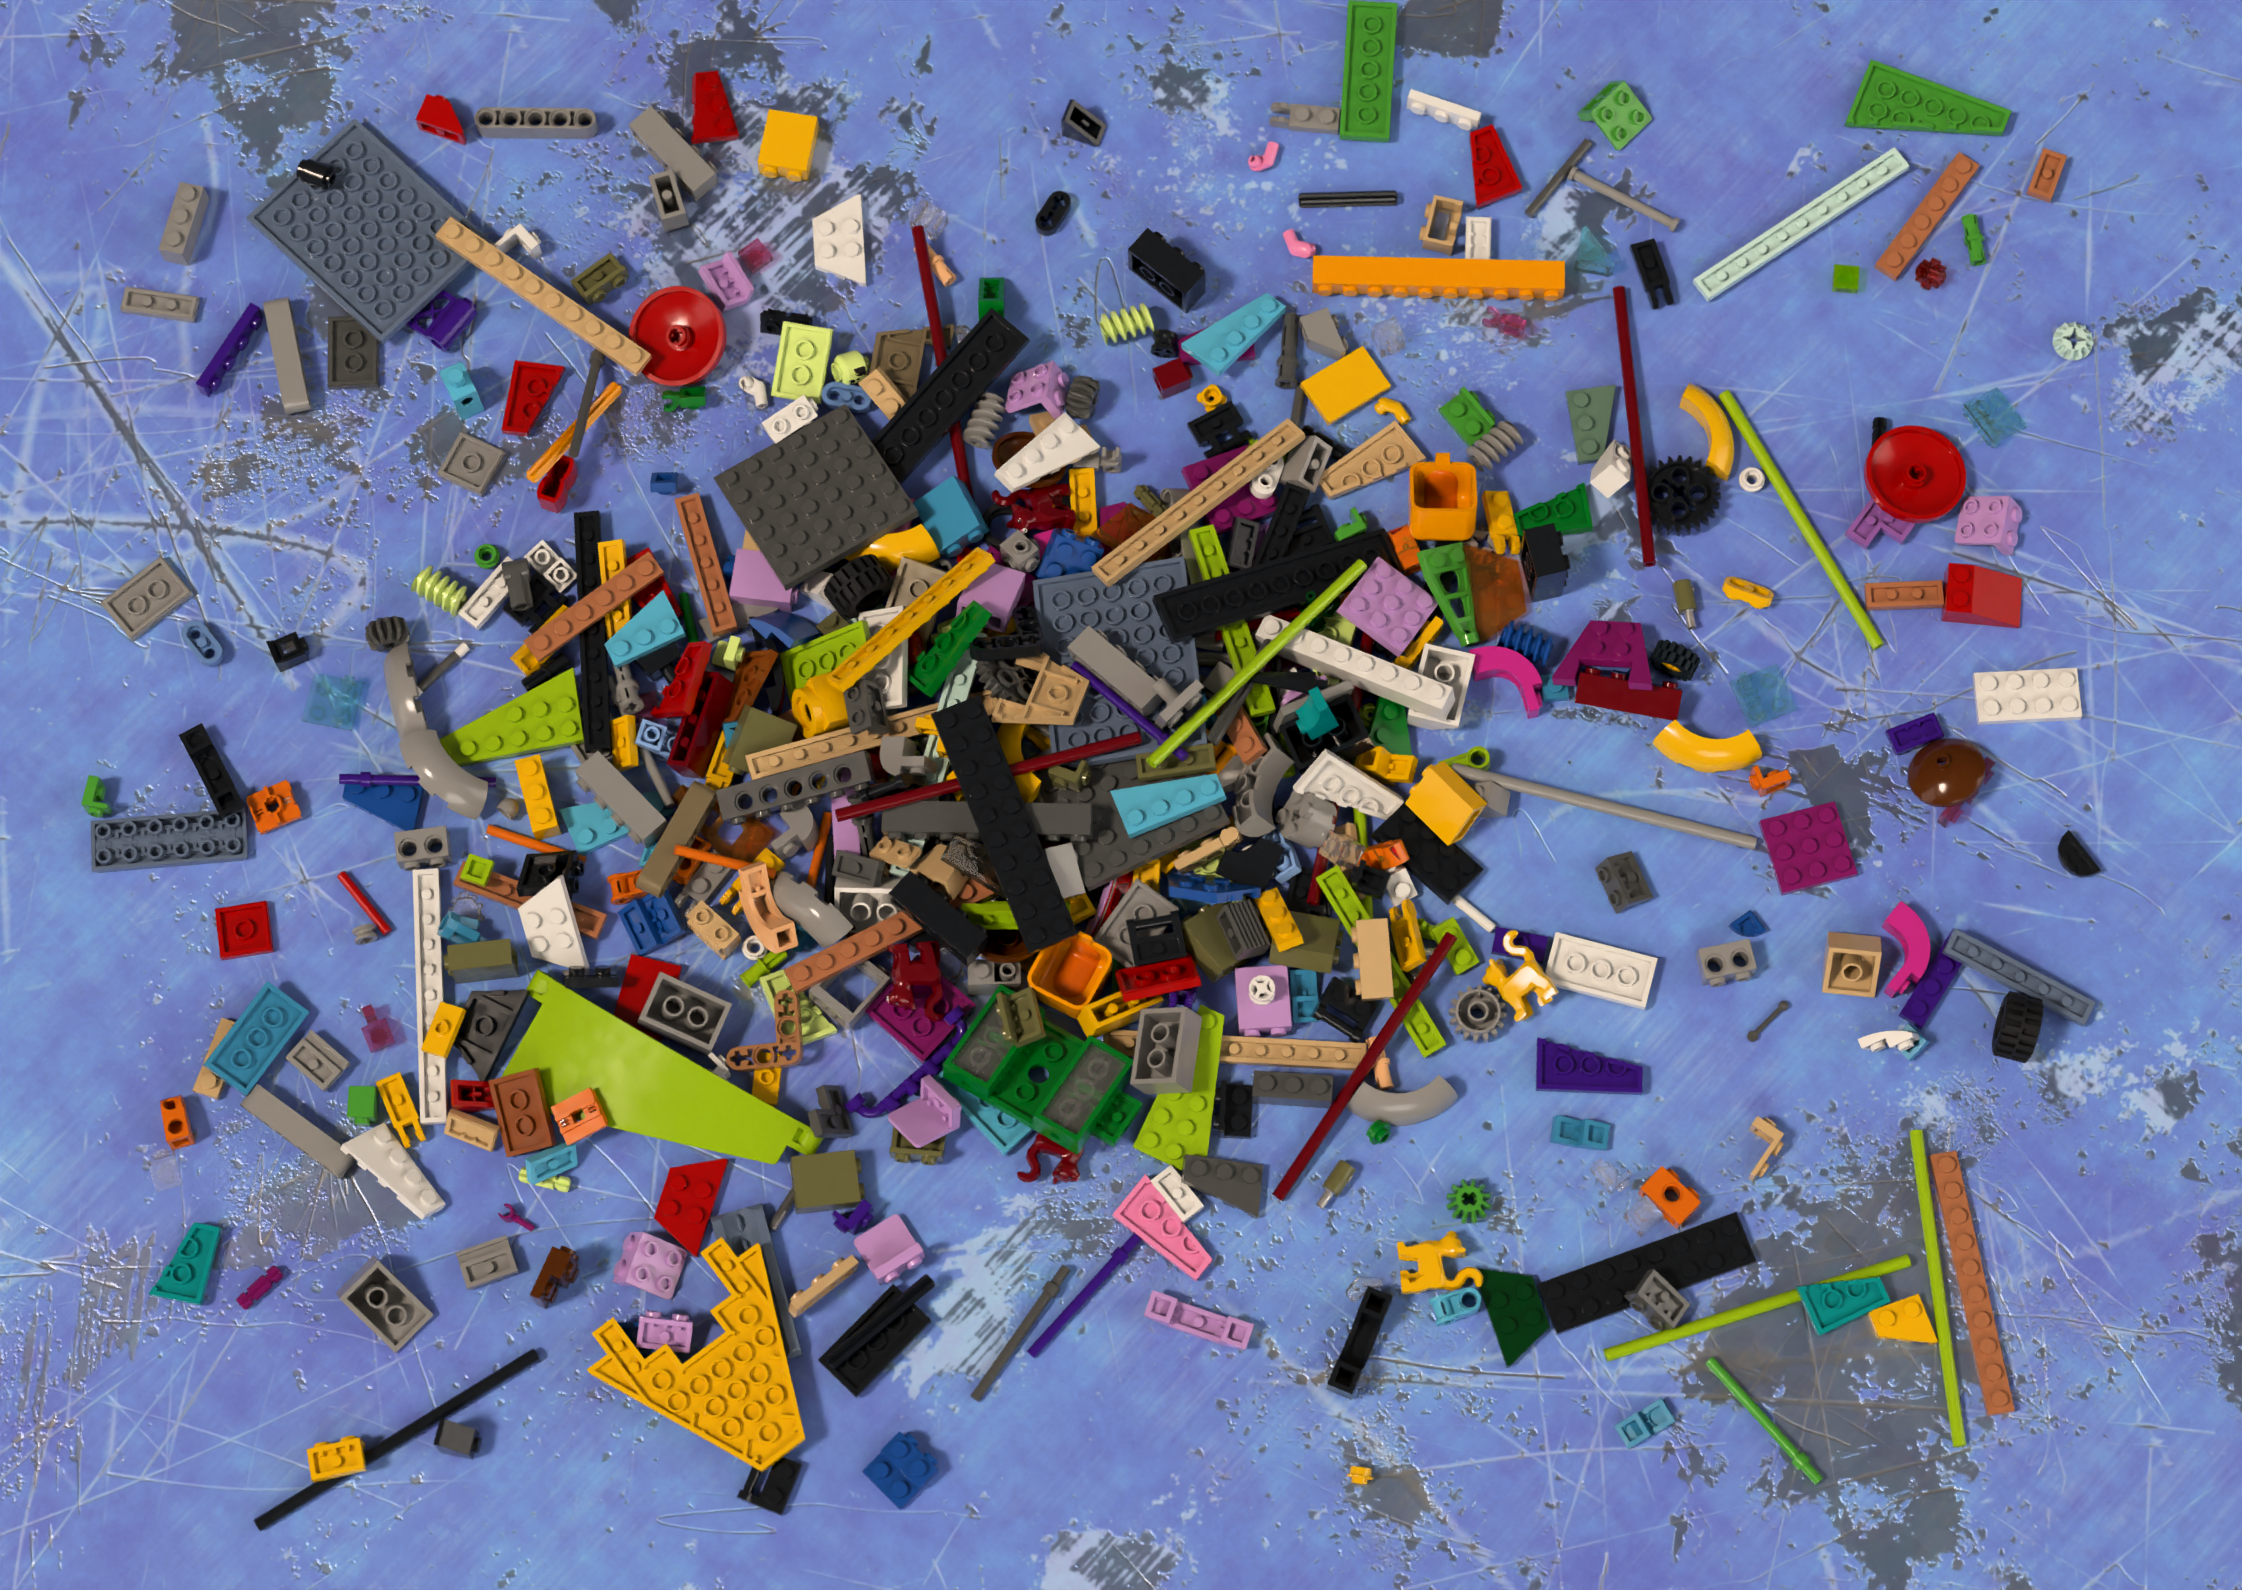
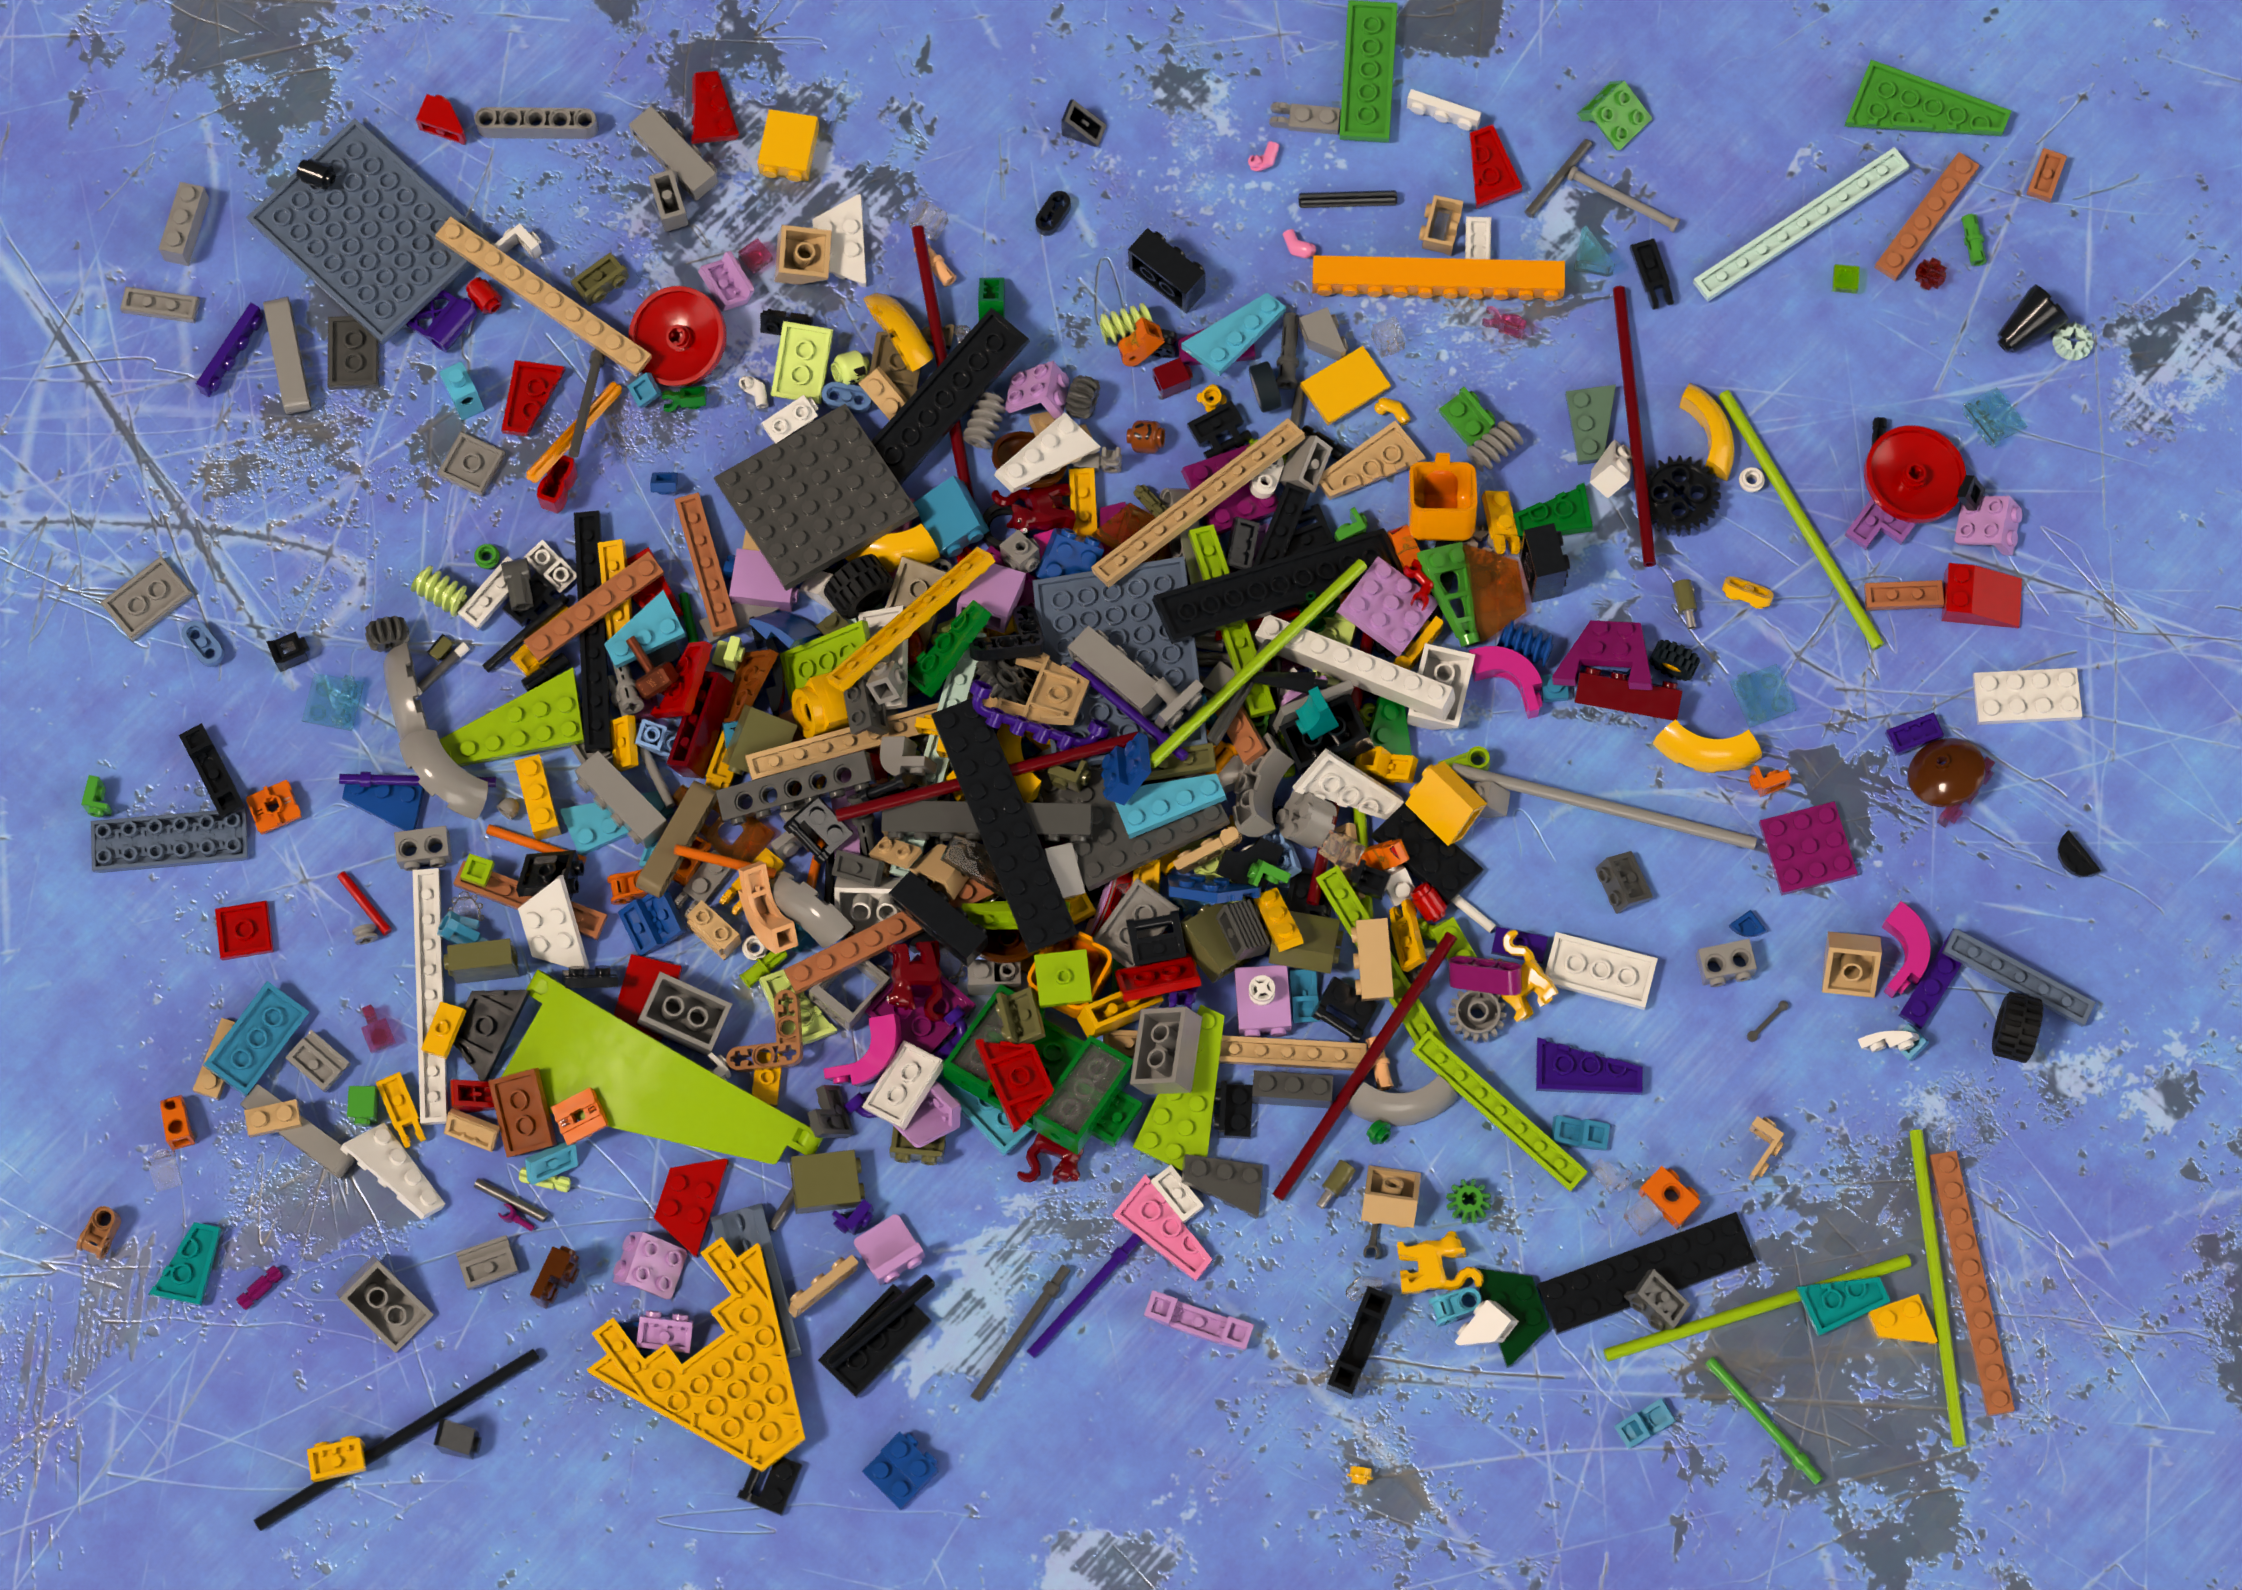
none -> medium nougat piece [76,1206,121,1260]
none -> tan plate [244,1099,302,1138]
none -> olive piece [427,634,455,662]
none -> red brick [466,277,502,314]
none -> flat silver bar [474,1178,548,1223]
none -> black bar [482,598,565,673]
none -> copper piece [626,636,679,699]
none -> dark azure plate [627,373,662,408]
none -> tan slope [775,225,831,285]
none -> plate [783,795,853,864]
none -> dark pink arch [823,1014,901,1087]
none -> white tile [862,1041,945,1130]
none -> yellow brick [863,293,934,372]
none -> light grey brick [866,660,908,705]
none -> dark purple bar [969,680,1111,750]
none -> red wing [975,1039,1054,1133]
none -> lime plate [1034,949,1092,1008]
none -> blue plate [1101,732,1151,805]
none -> orange leg [1118,317,1165,367]
none -> dark orange head [1127,420,1165,454]
none -> bright green bracket [1247,859,1291,887]
none -> black wheel [1249,361,1282,413]
none -> tan slope [1361,1165,1421,1228]
none -> dark grey hand [1363,1224,1379,1260]
none -> red arm [1403,559,1434,611]
none -> red brick [1410,882,1447,922]
none -> lime plate [1411,1031,1588,1192]
none -> magenta beam [1449,956,1522,996]
none -> white slope [1455,1300,1519,1346]
none -> black plate [1957,475,1985,511]
none -> black cone [1997,284,2068,353]

